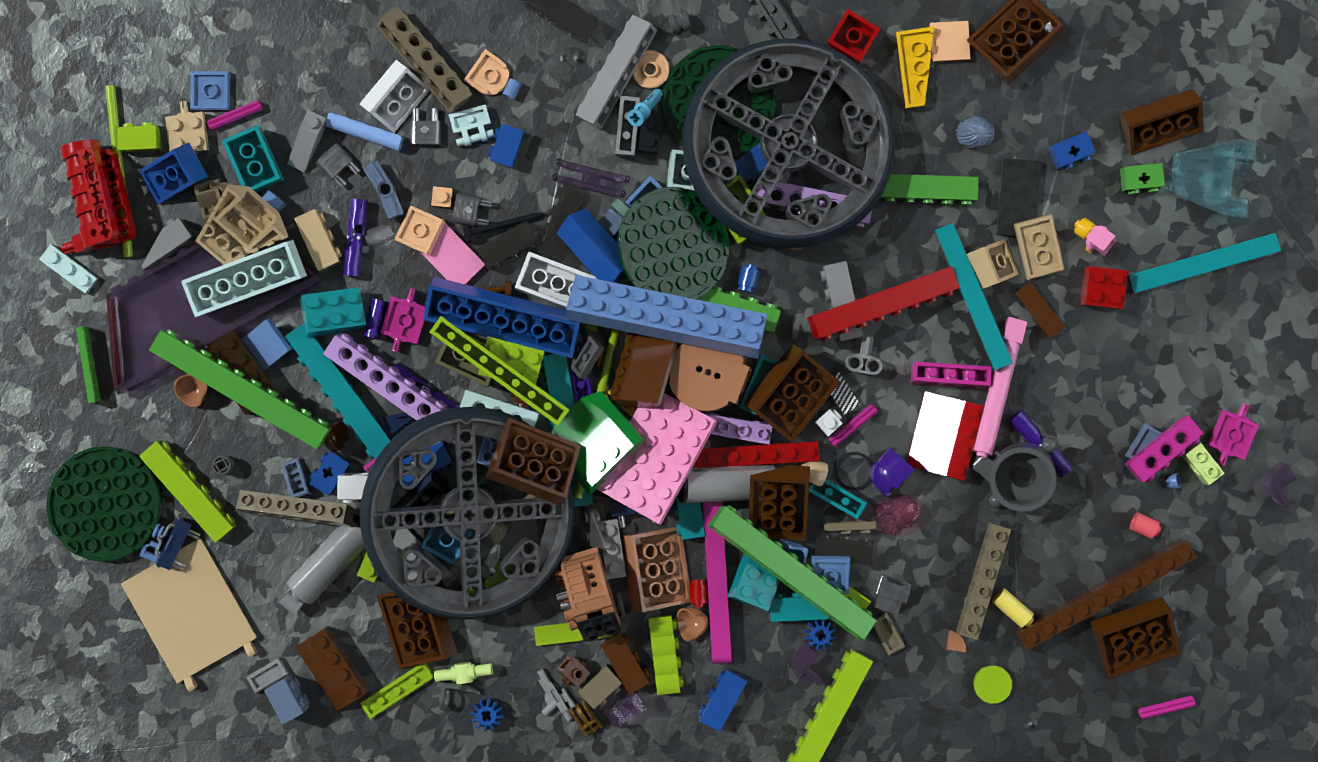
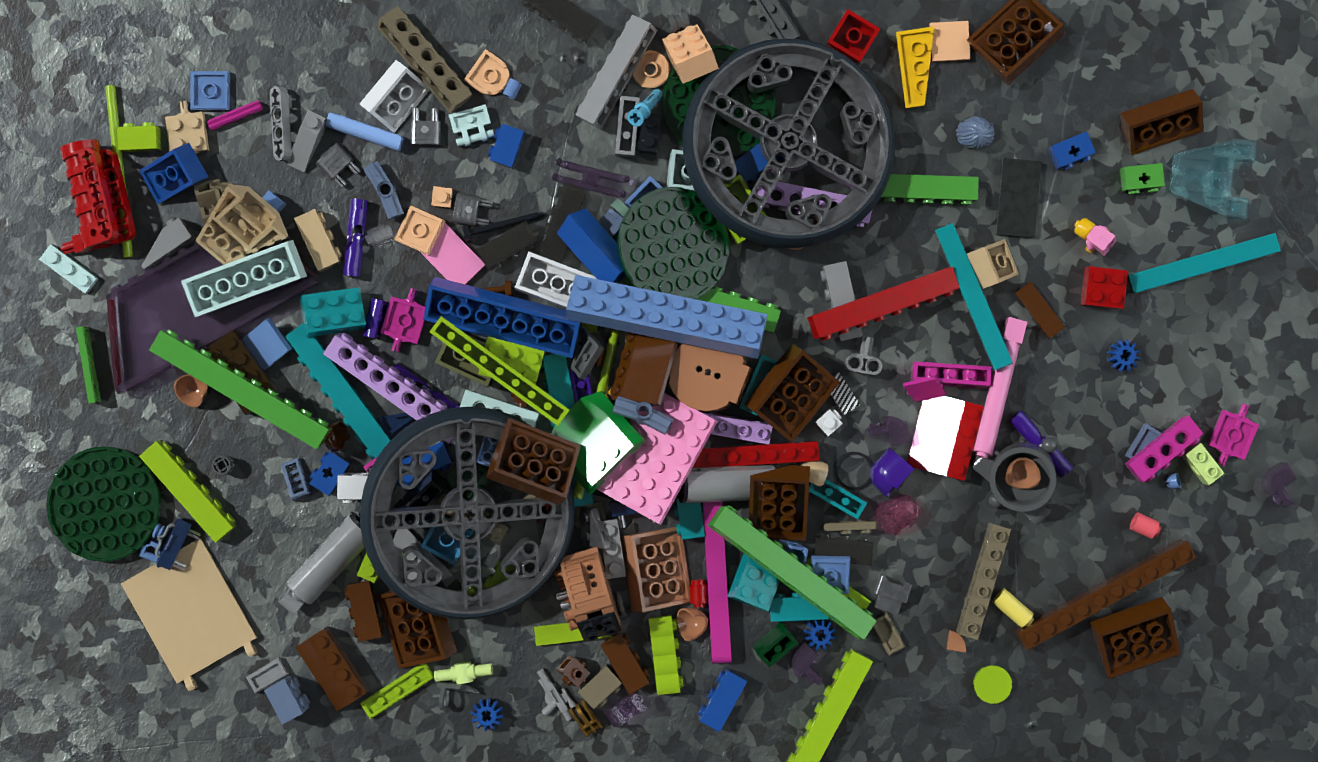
teal brick [222,125,284,193] -> none
dark tan brick [236,490,355,528] -> none
blue brick [738,264,760,293] -> none
dark pink axle [829,404,877,446] -> none
tan tile [1014,214,1065,280] -> none
dark pink axle [1138,696,1195,719] -> none
none -> light grey beam [270,86,292,161]
none -> reddish brown brick [345,580,384,642]
none -> sand blue piece [613,396,673,435]
none -> light nougat brick [662,25,719,84]
none -> dark green brick [753,621,799,668]
none -> clear purple brick [866,416,911,447]
none -> dark pink piece [903,376,946,402]
none -> nougat helmet [1005,457,1041,489]
none -> blue gear [1107,339,1141,372]

